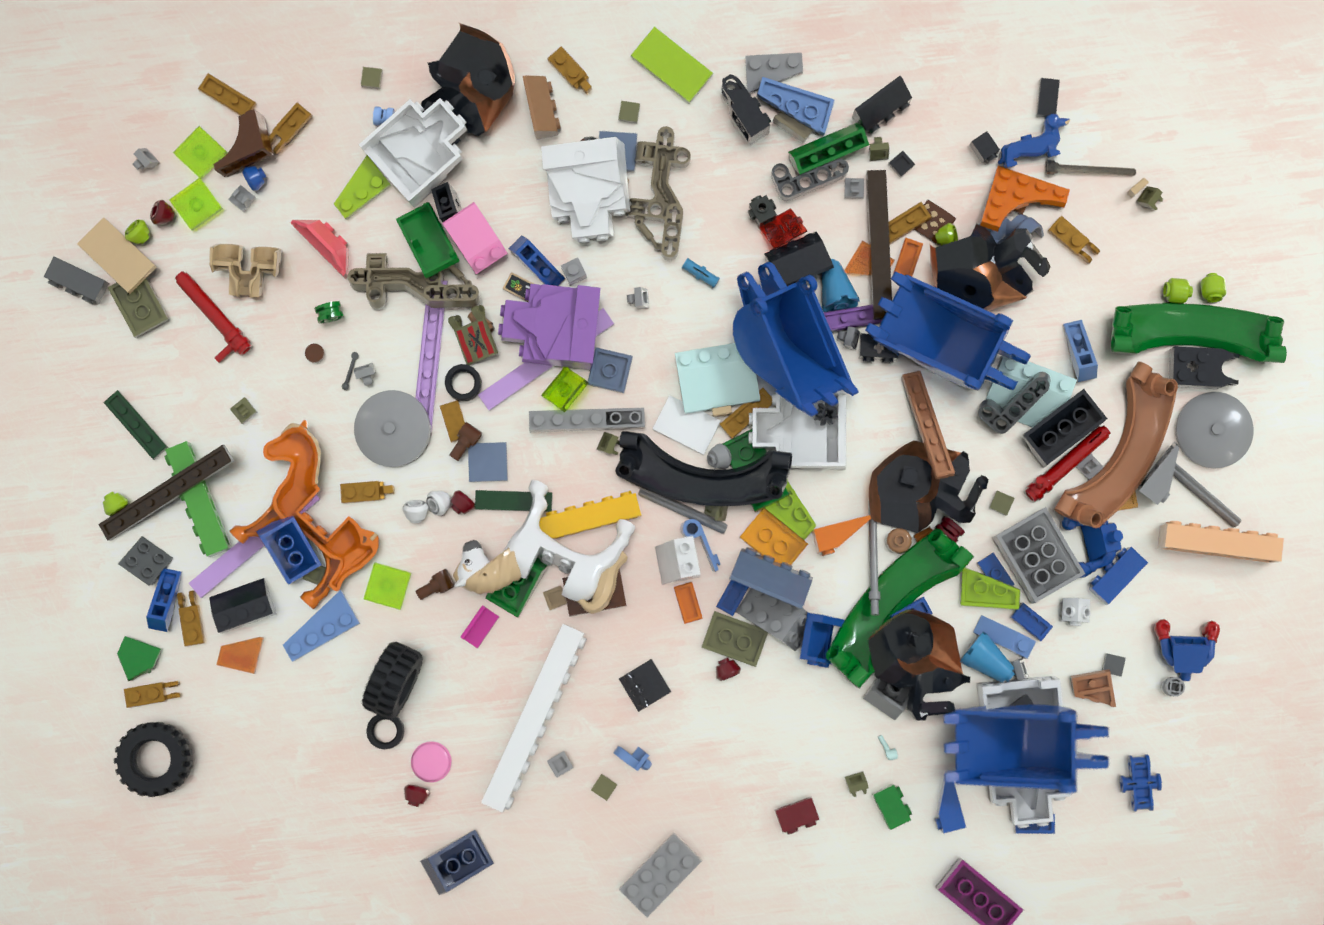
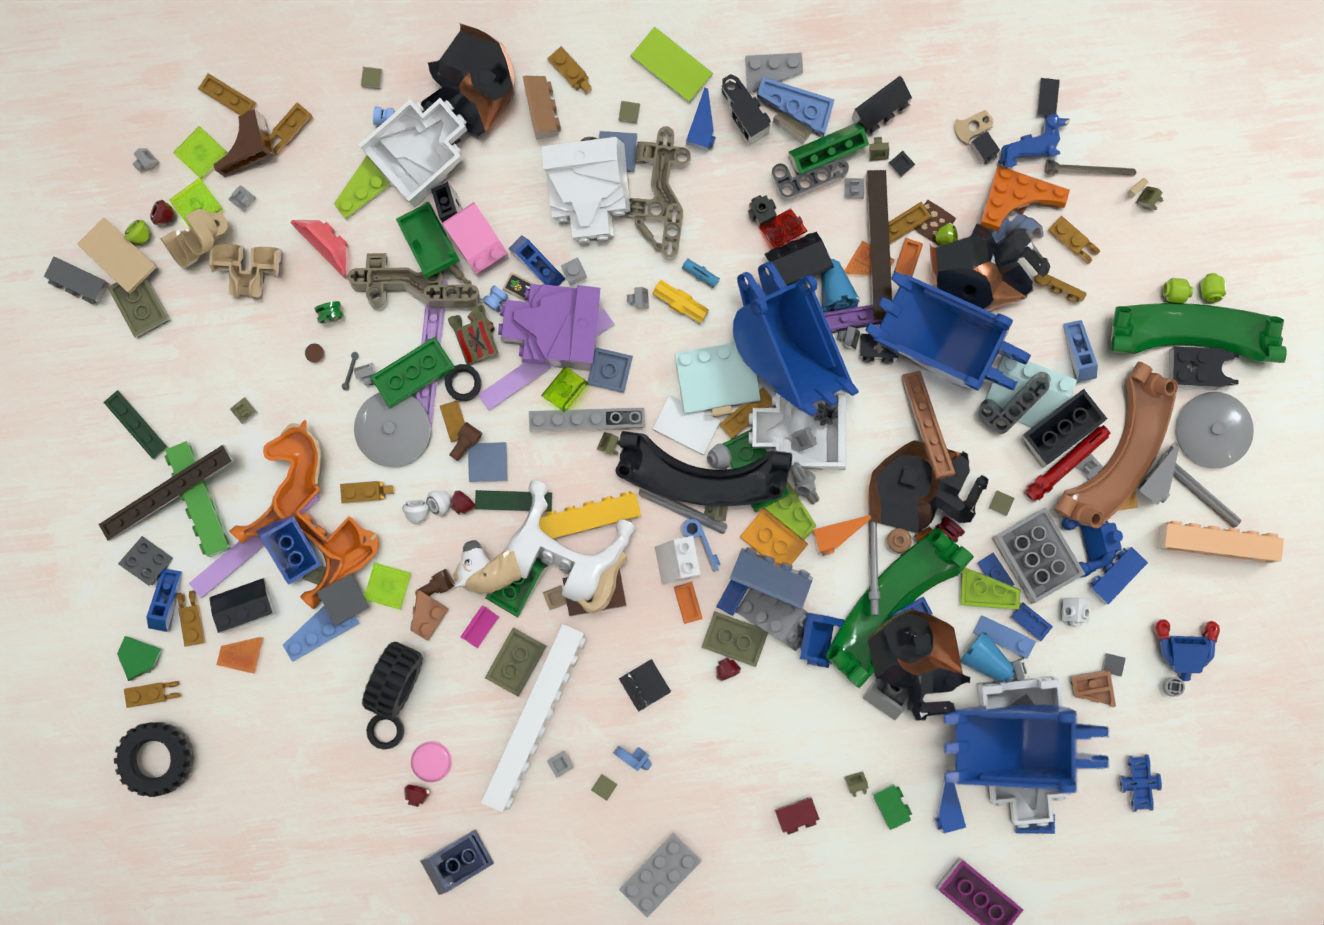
lime cone [103,492,128,516] -> none
red cylinder [175,271,252,363] -> none
blue cone [242,166,266,191] -> none
light aqua hand [878,735,898,760] -> none
none -> tan piece [160,209,228,268]
none -> dark grey tile [316,573,369,626]
none -> green tile [370,337,455,409]
none -> nougat wing [410,589,448,641]
none -> light blue wheel [482,285,509,311]
none -> olive plate [485,627,547,697]
none -> yellow piece [652,280,709,324]
none -> blue slope [686,87,716,152]
none -> light grey axle [790,462,819,504]
none -> light grey tile [791,427,817,452]
none -> tan piece [955,110,994,144]
none -> pearl gold hinge [1034,273,1087,302]

